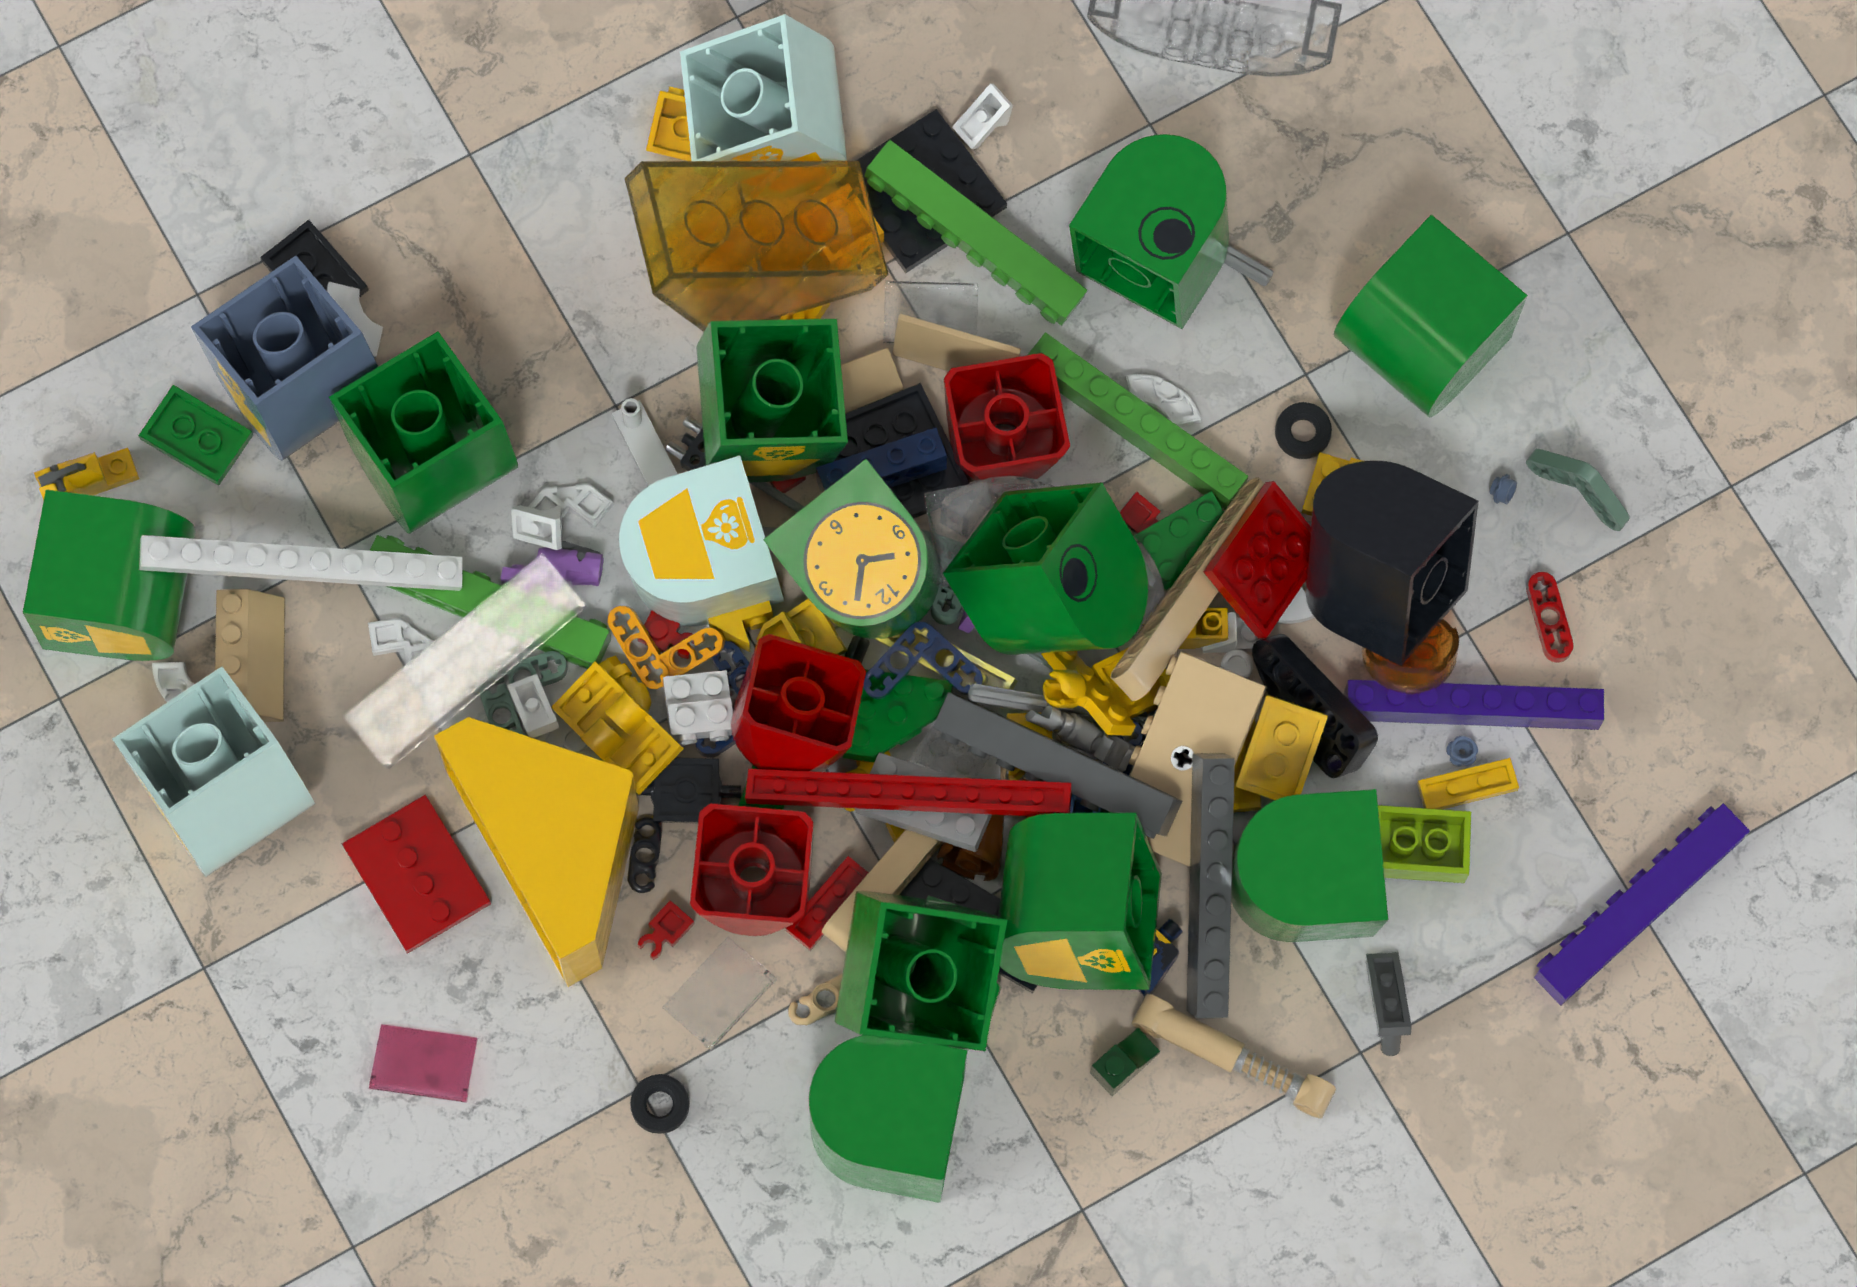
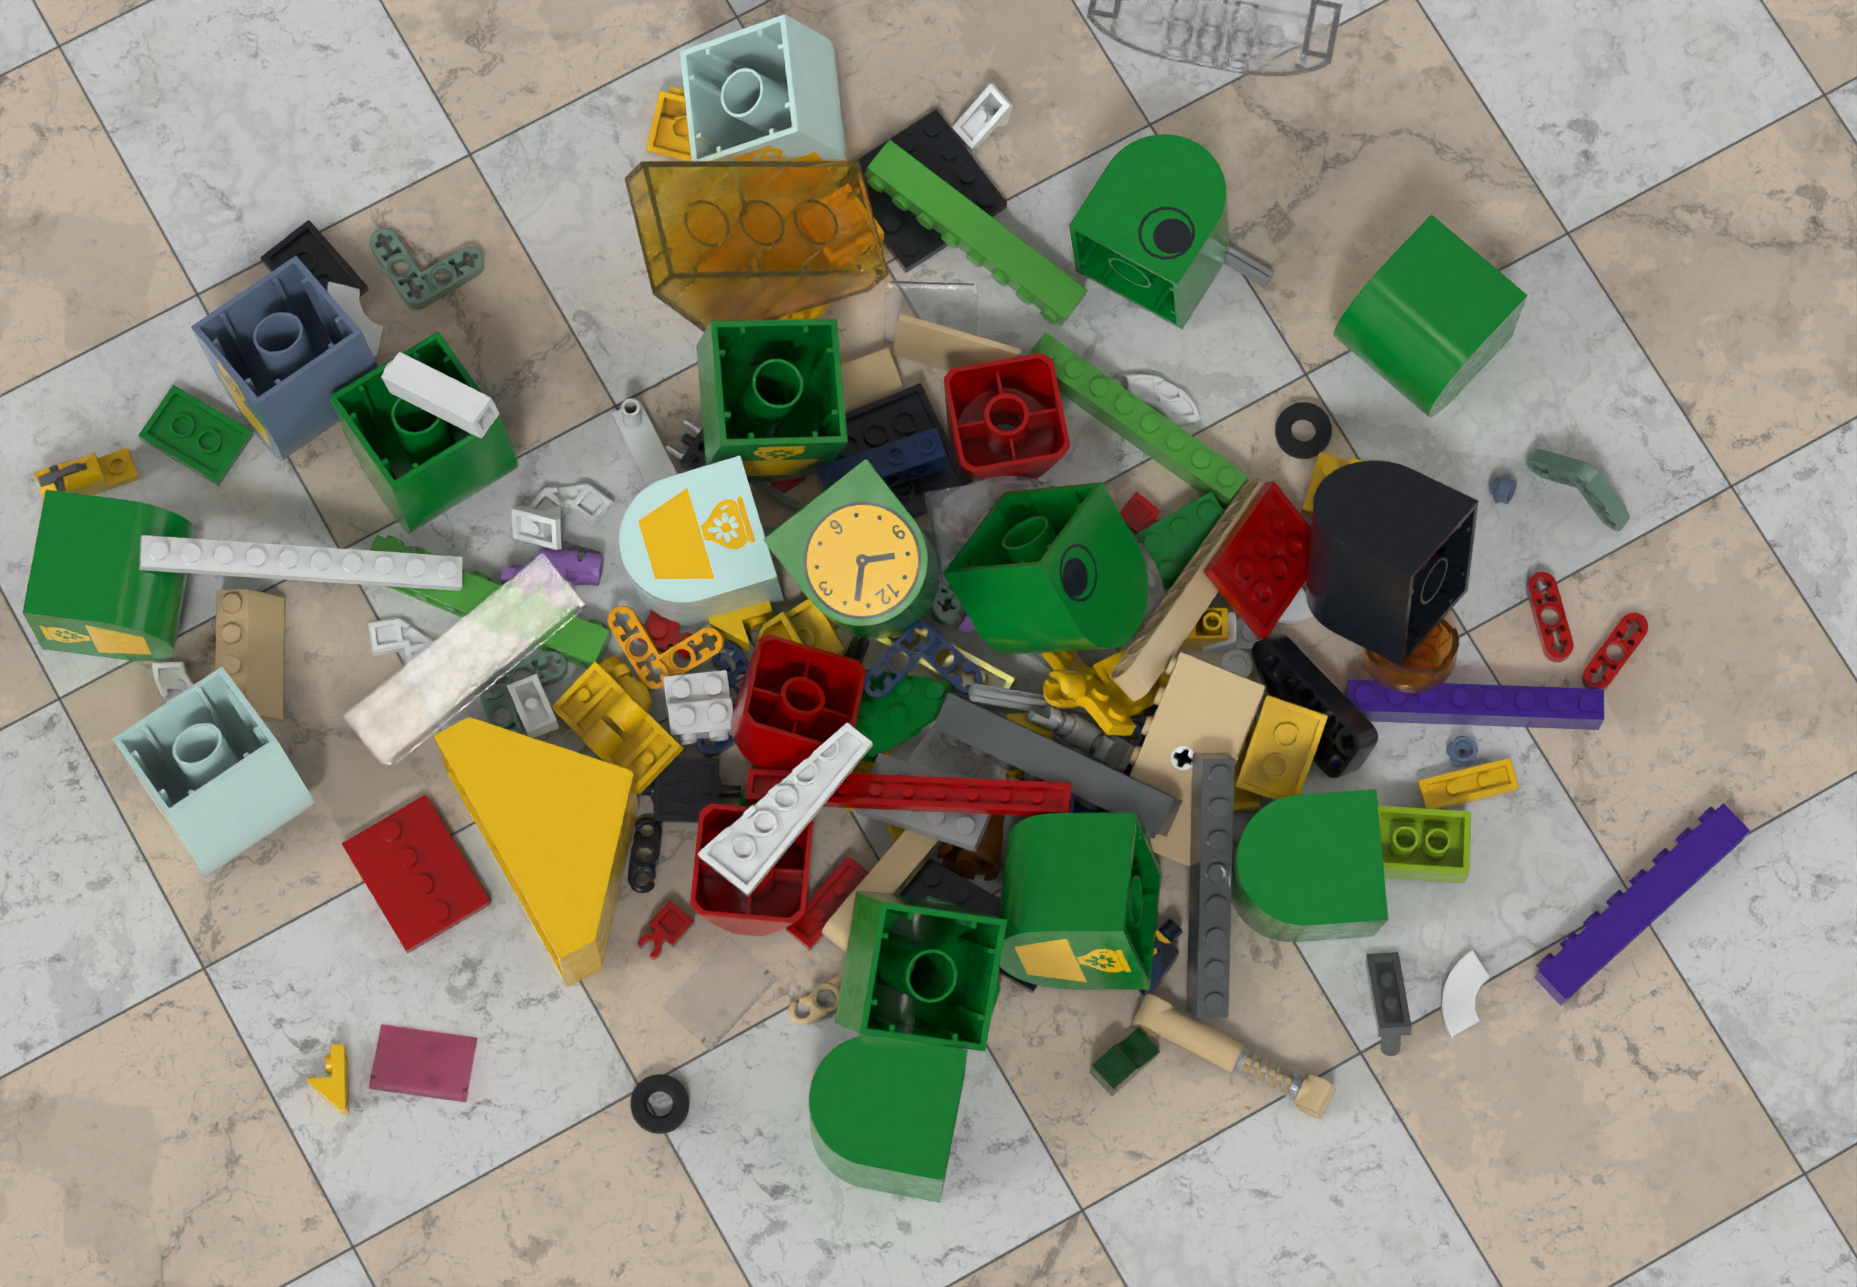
none -> yellow slope [306,1044,349,1115]
none -> sand green beam [370,229,484,309]
none -> white brick [381,352,500,439]
none -> white wing [697,723,873,897]
none -> white tile [1441,950,1490,1039]
none -> red beam [1582,613,1649,691]

